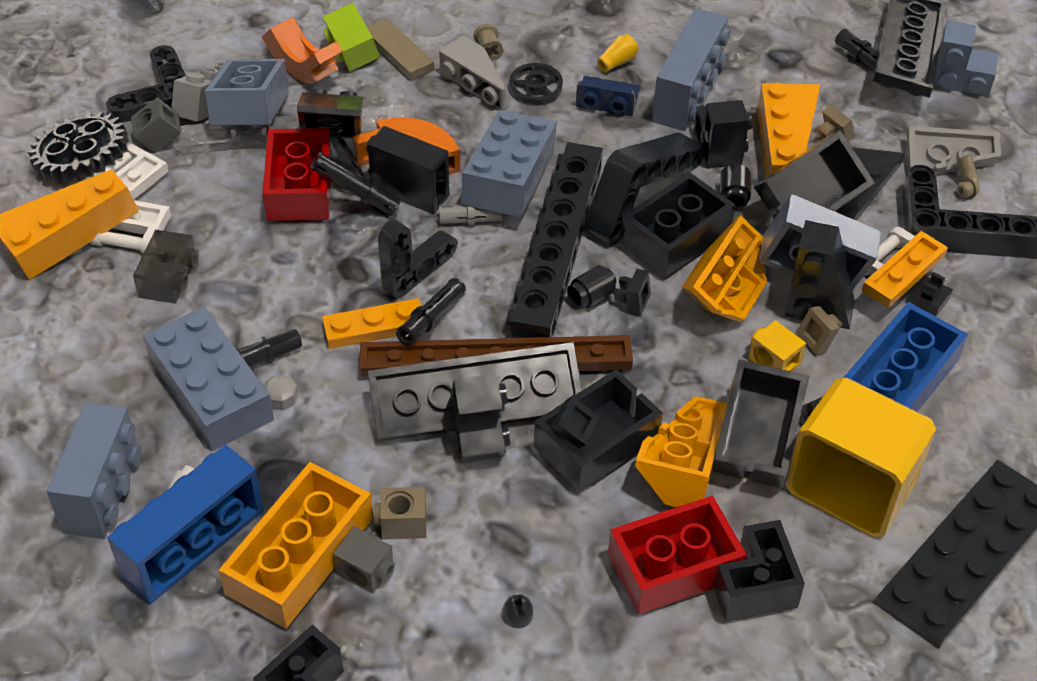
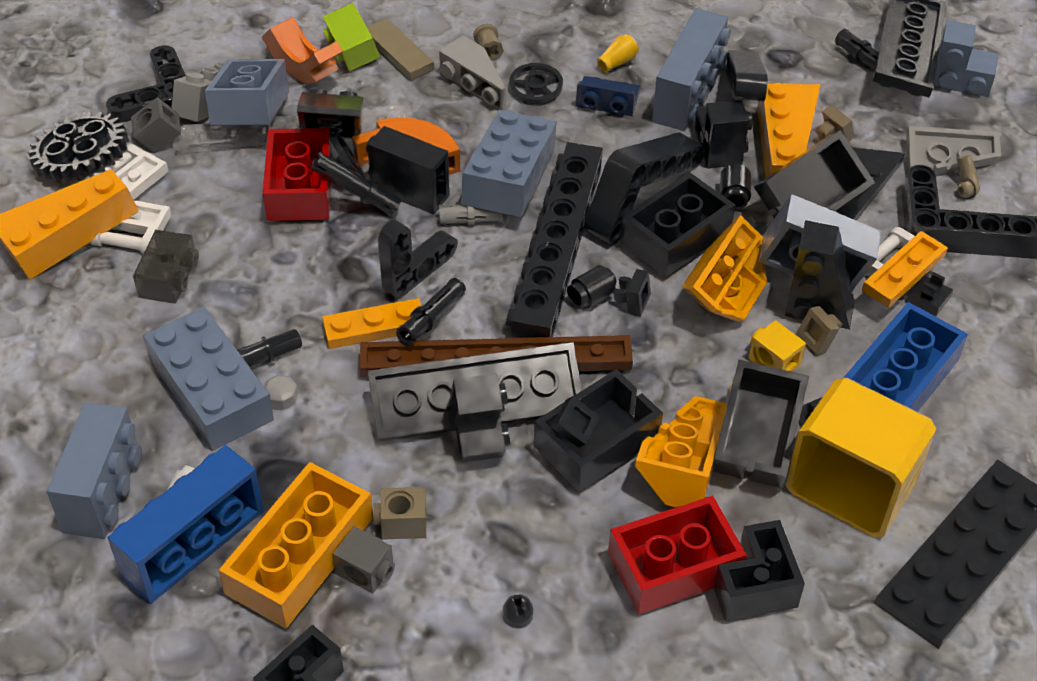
none -> black beam [726,50,768,101]

